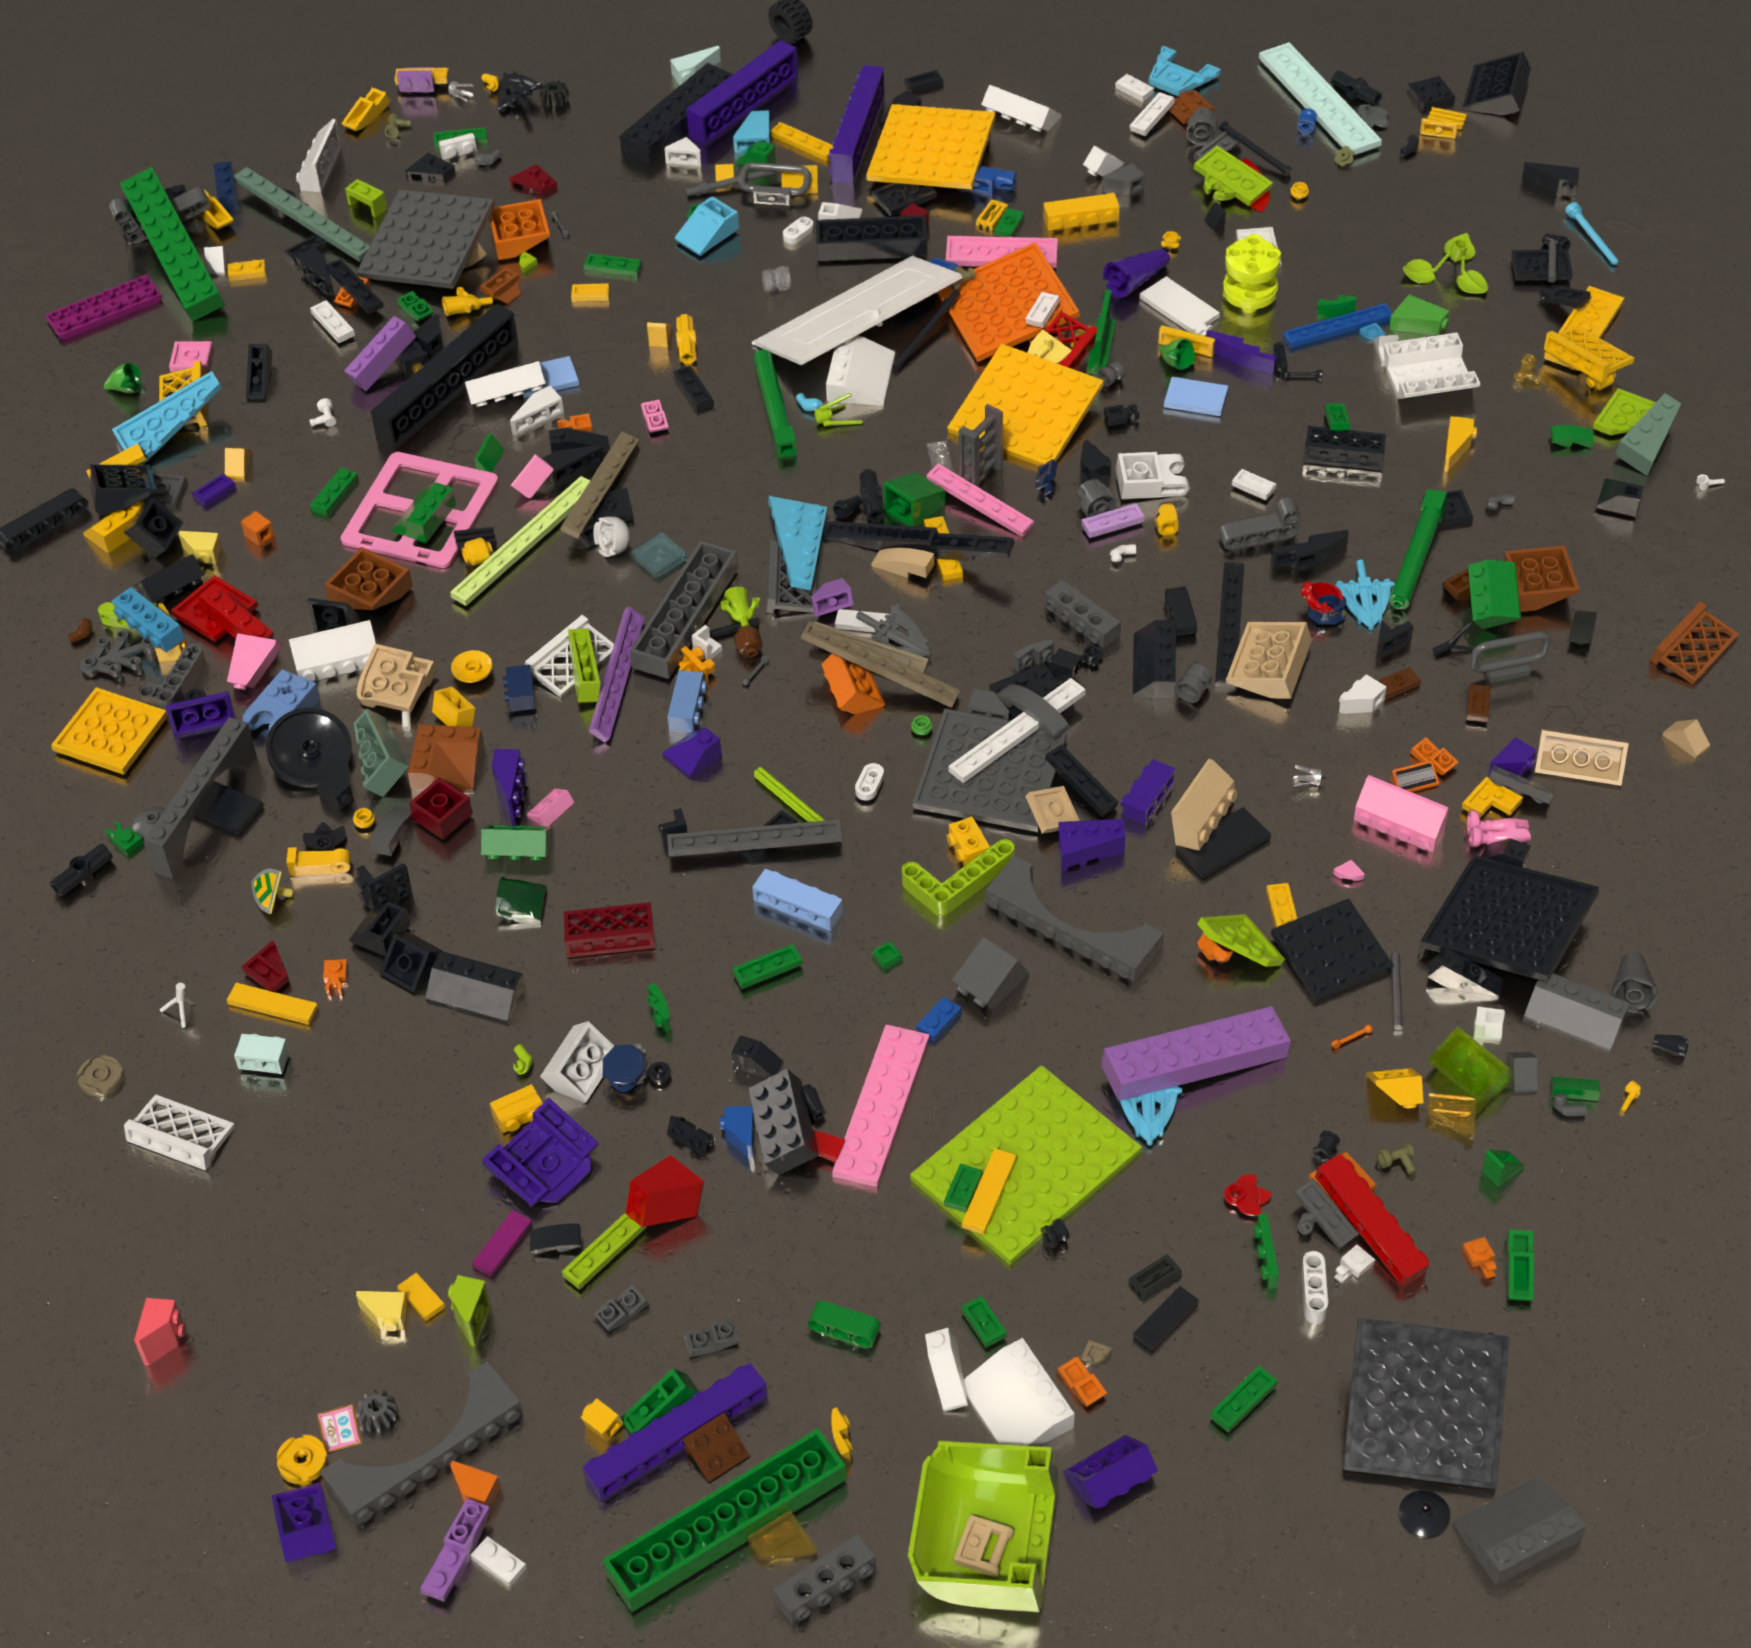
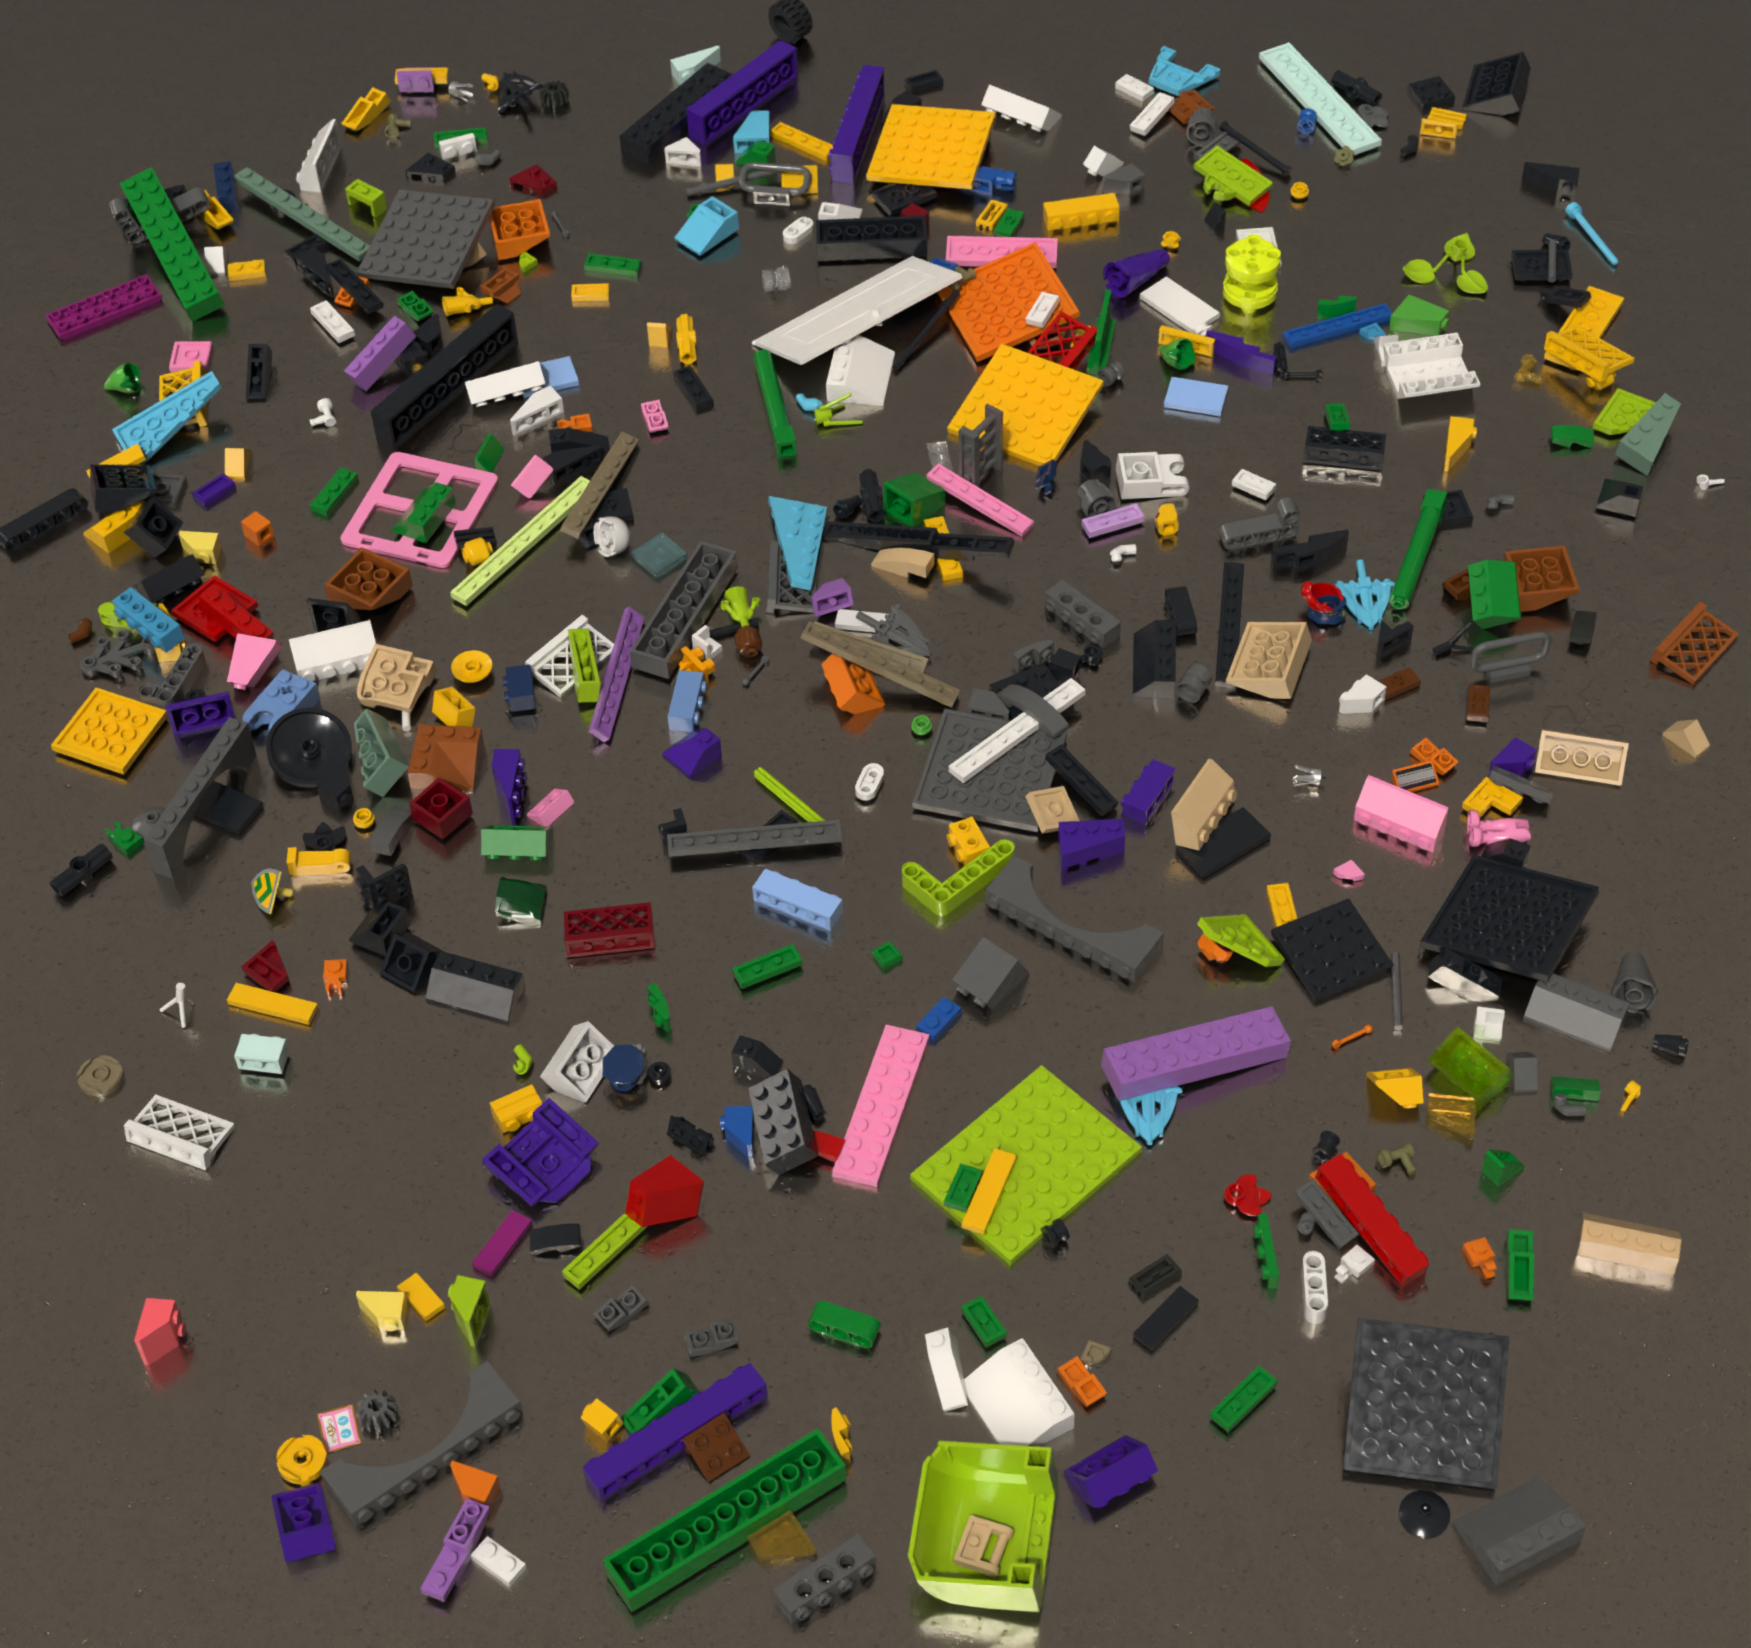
light yellow shield [1028,330,1072,364] -> none
black plate [1104,404,1140,426] -> none
none -> tan slope [1577,1213,1681,1275]

